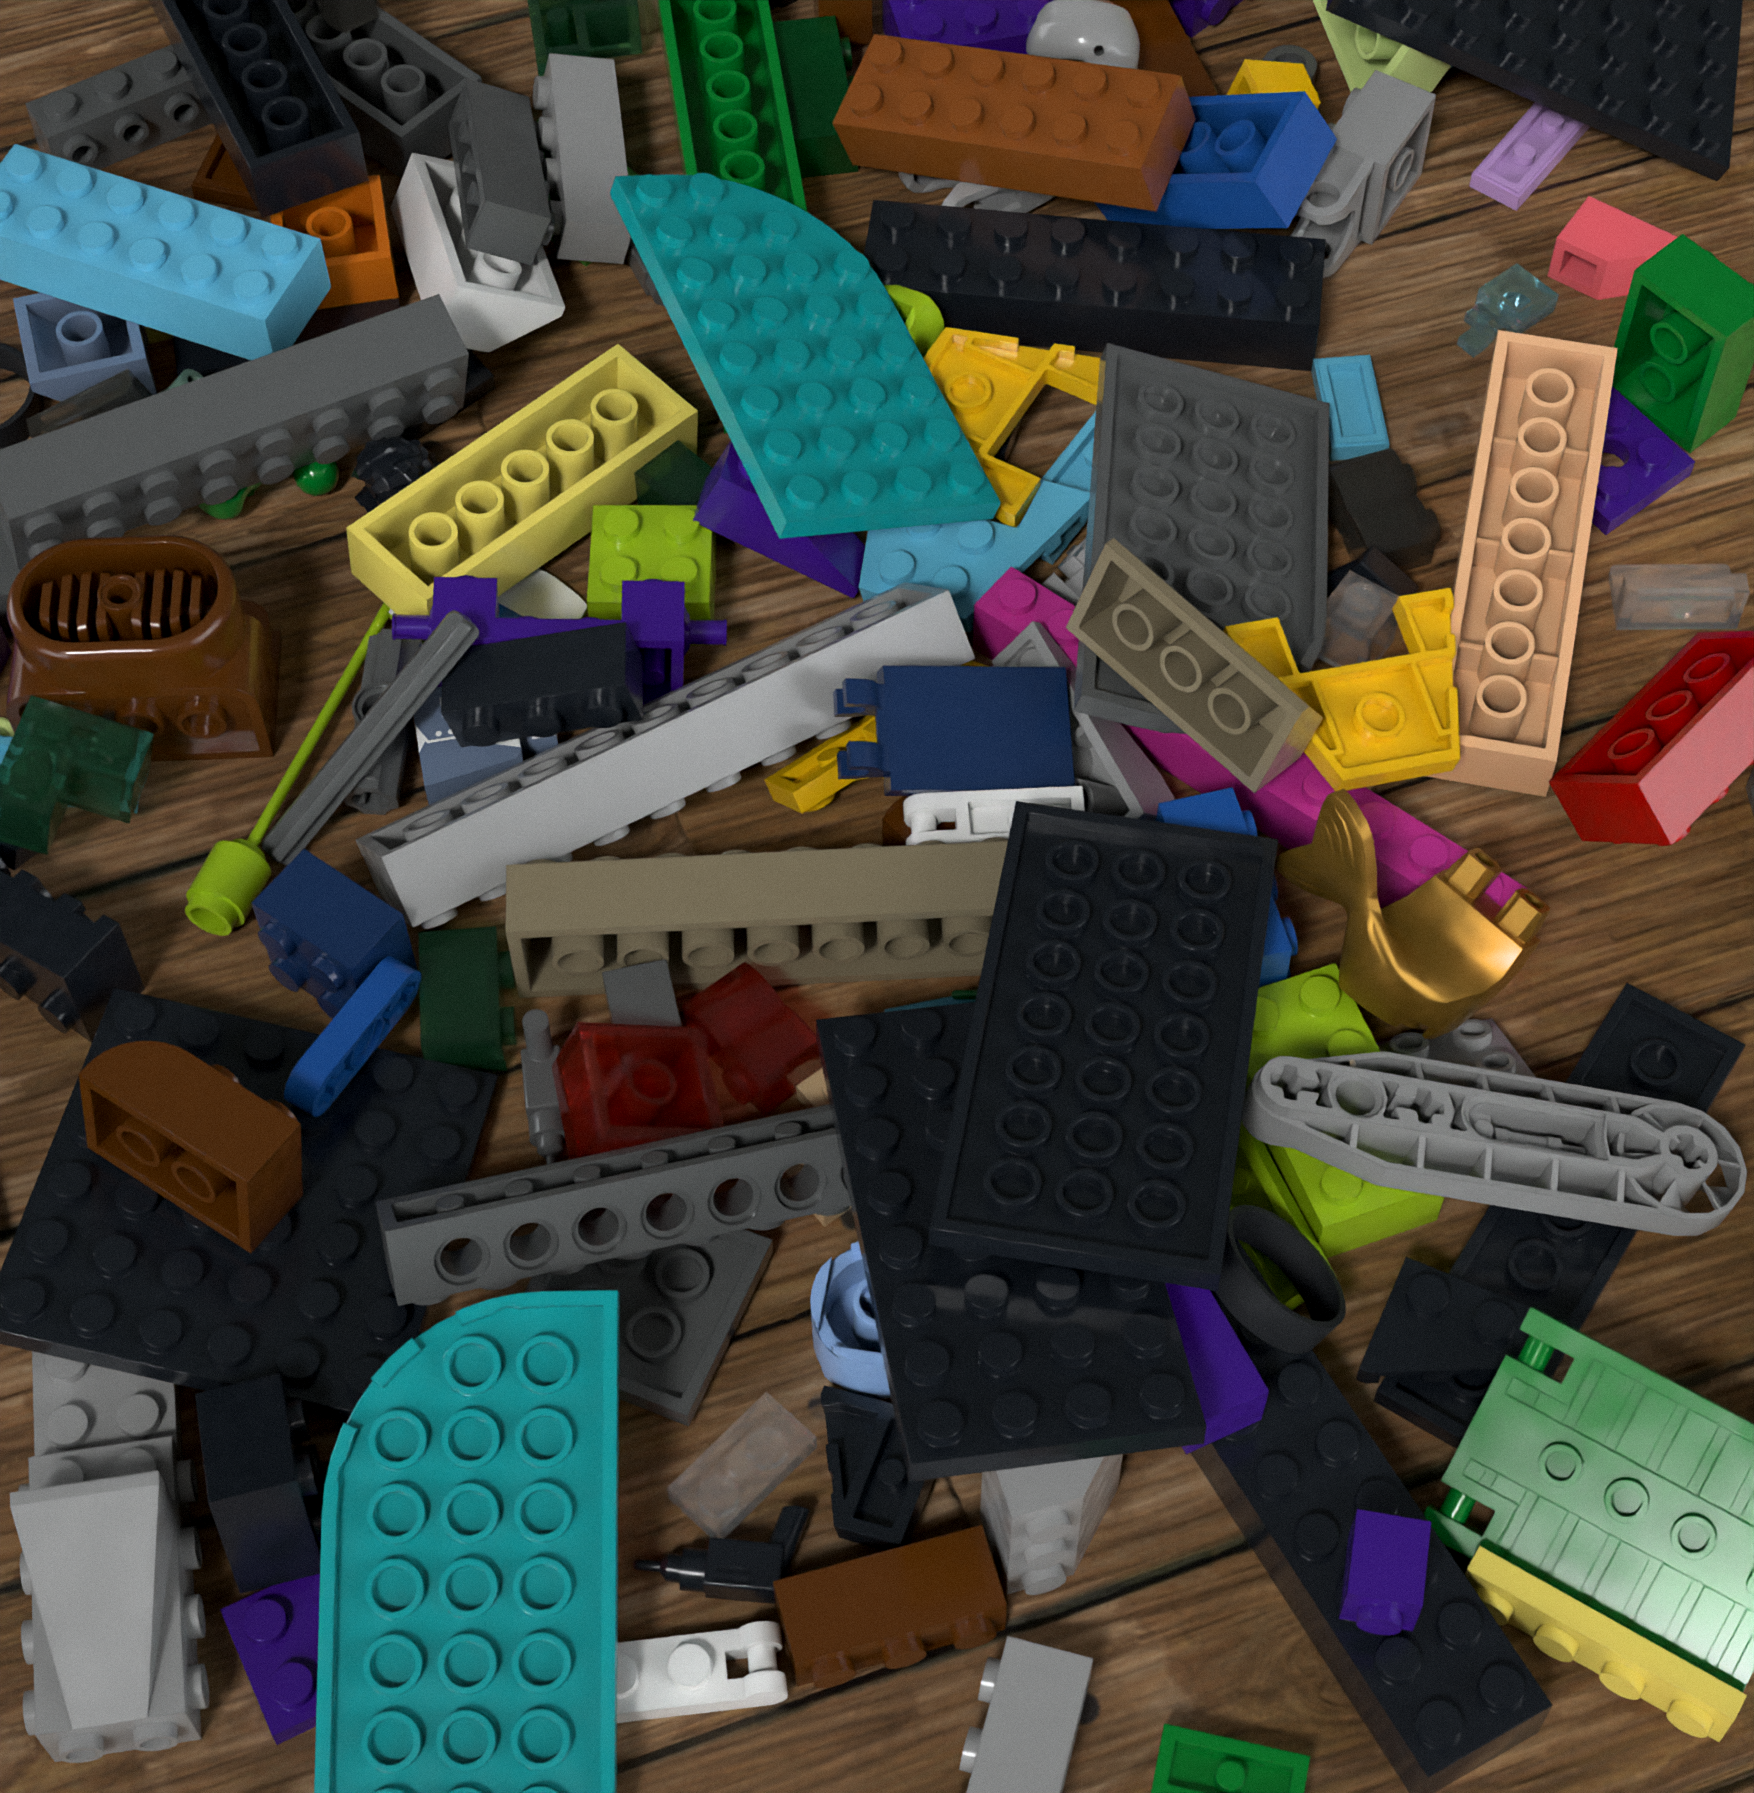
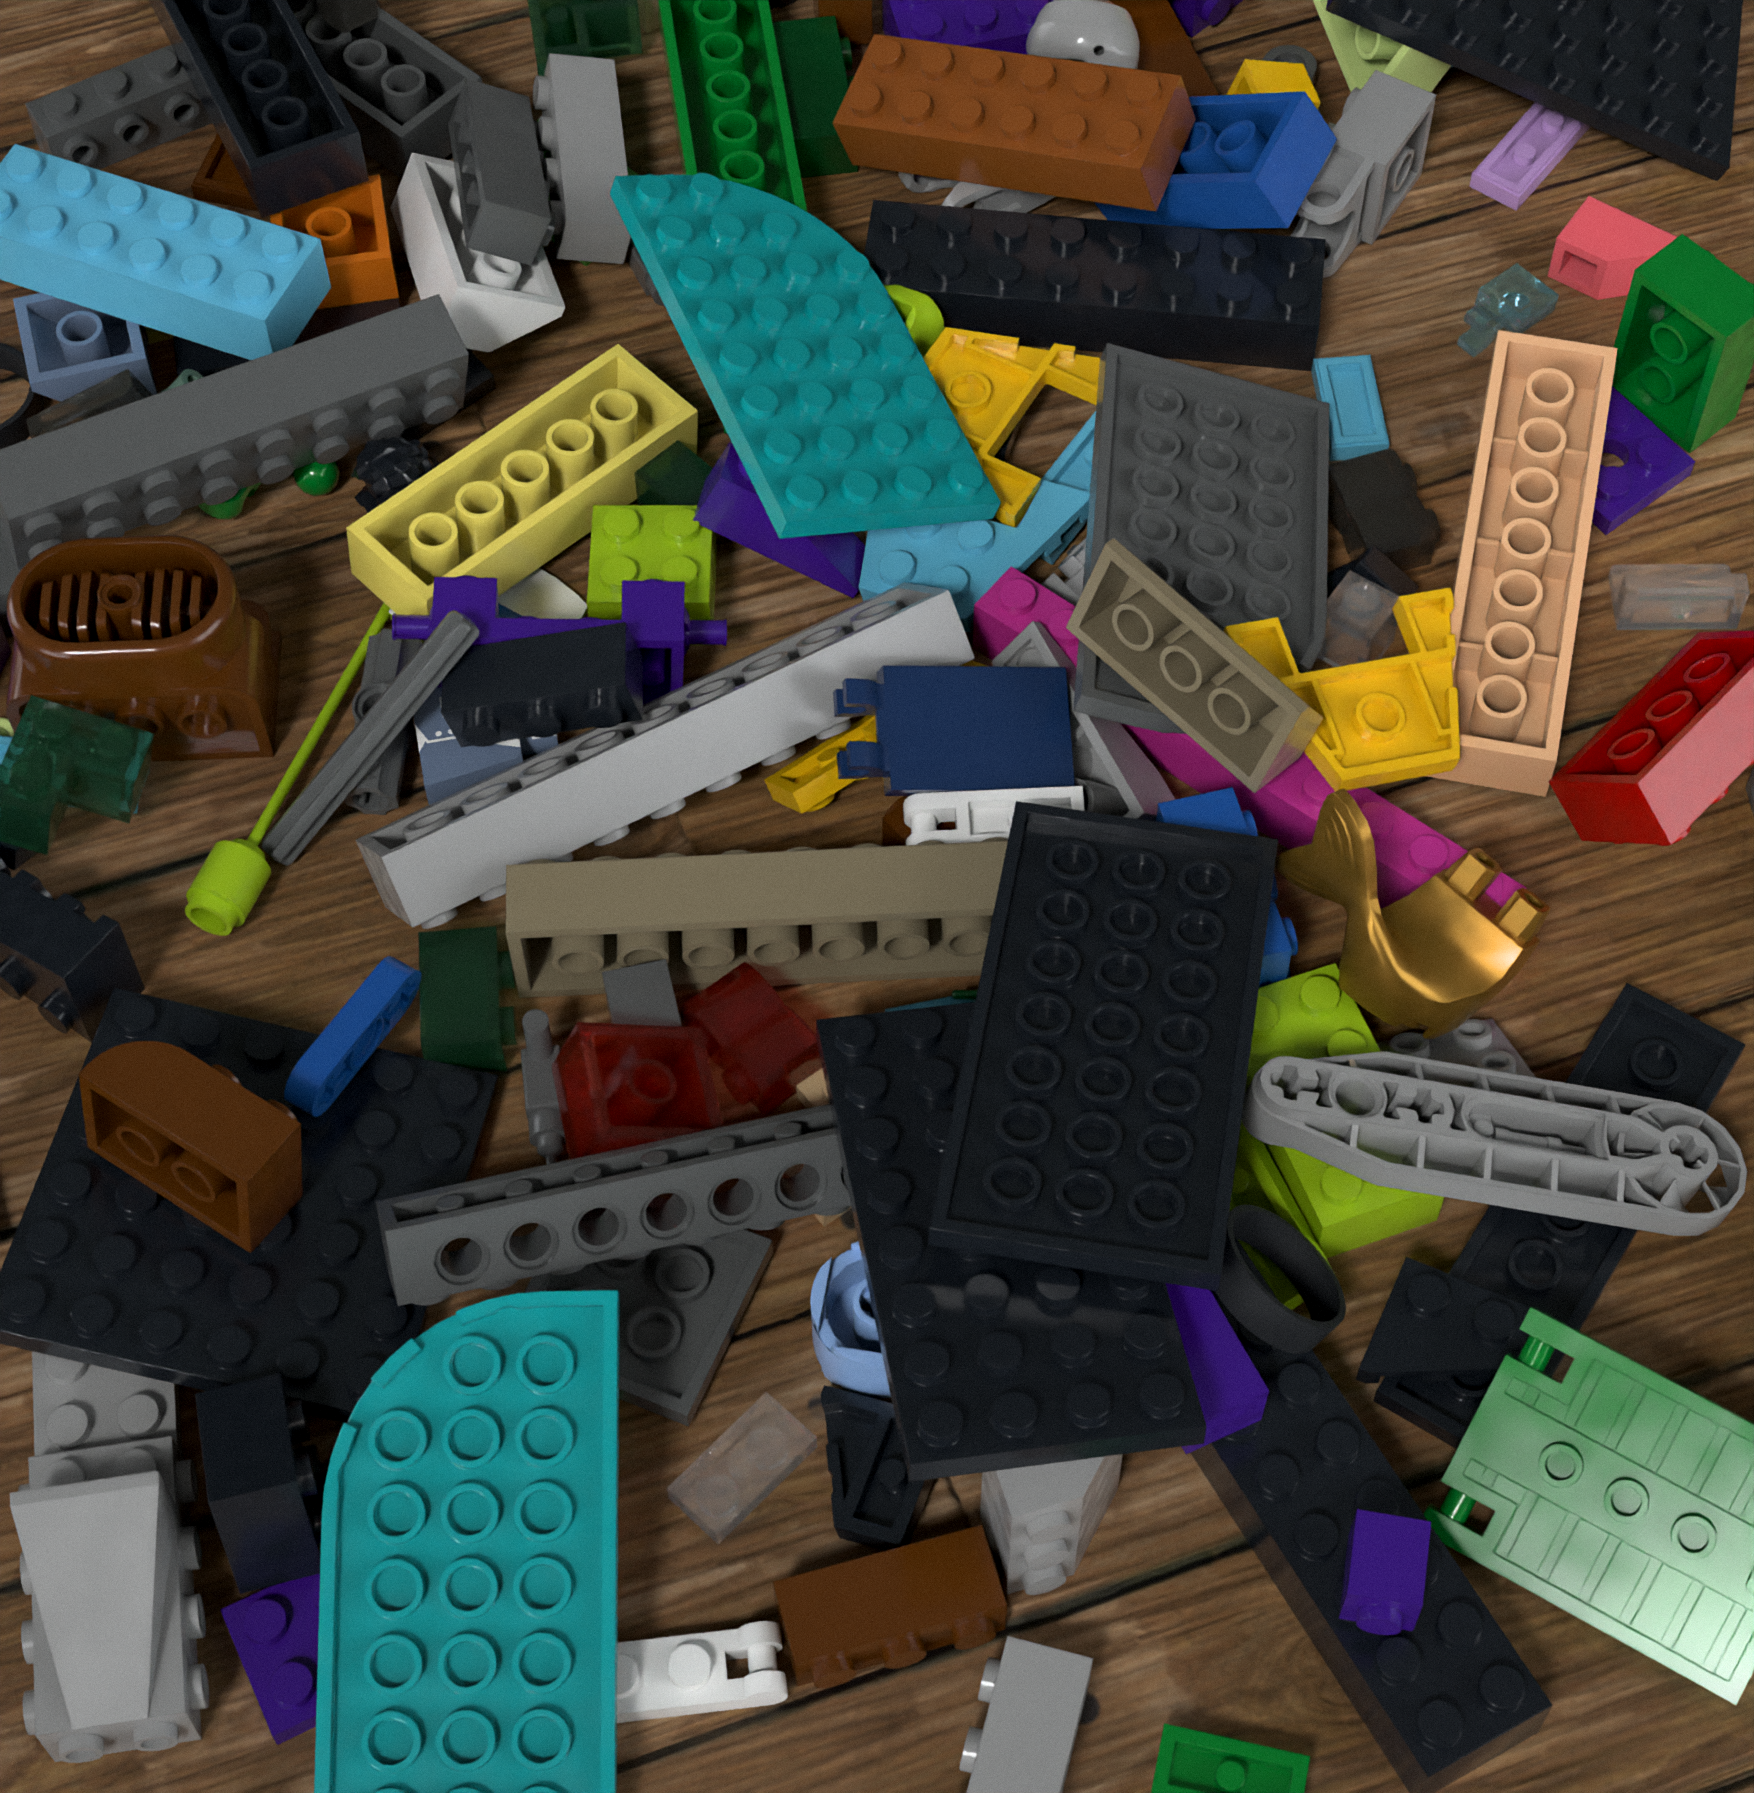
dark blue brick [252,849,417,1019] -> none
black piece [633,1506,811,1604] -> none
light yellow plate [1464,1546,1747,1742] -> none

